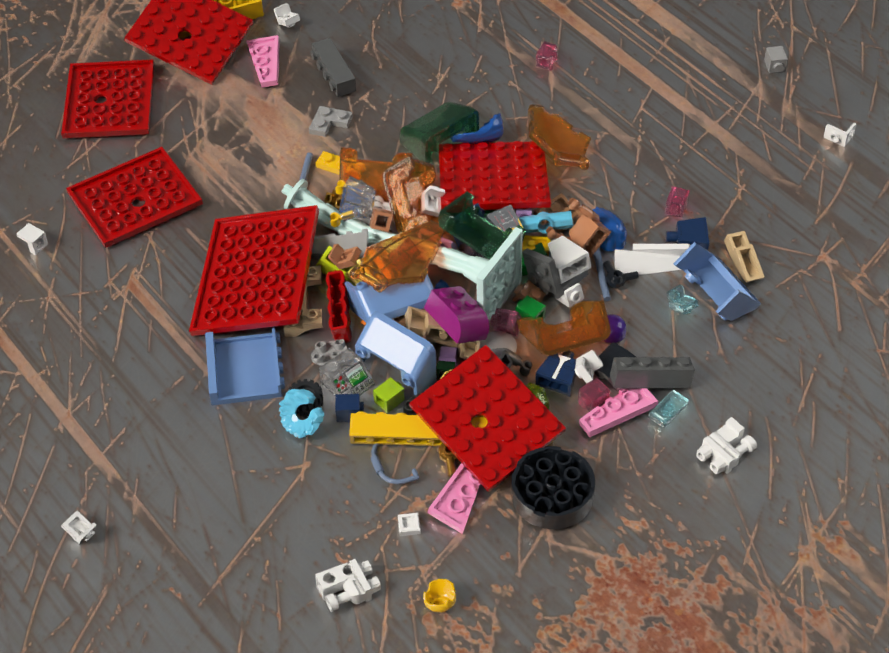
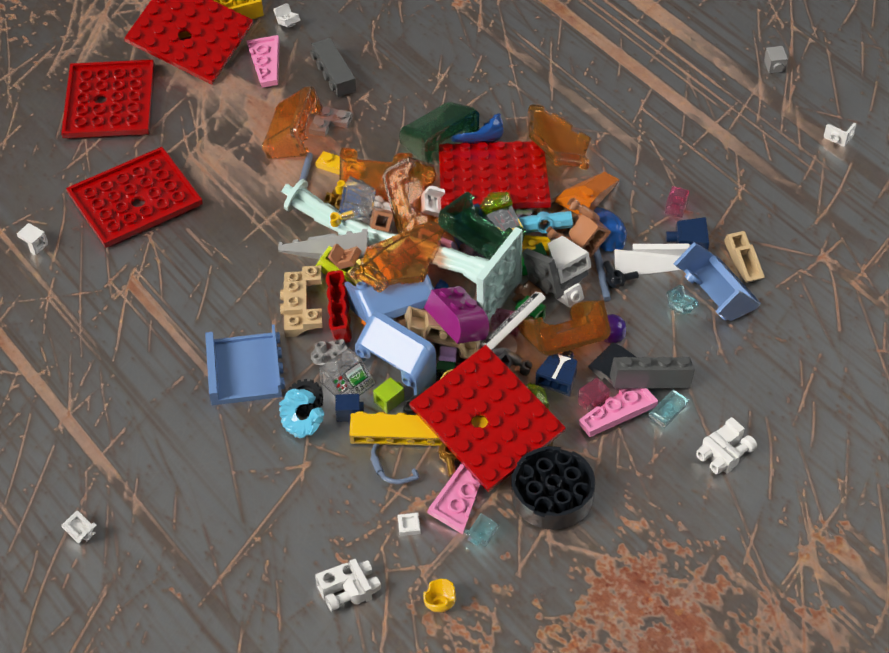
red plate [189,205,319,336] -> none
clear pink brick [536,41,558,71] -> none
white bracket [575,350,603,384] -> none
none -> clear orange windscreen [262,86,323,159]
none -> clear light blue bracket [464,513,499,546]
none -> clear neon green hair [480,192,513,215]
none -> white tile [481,292,546,350]
none -> orange wedge [555,171,620,215]

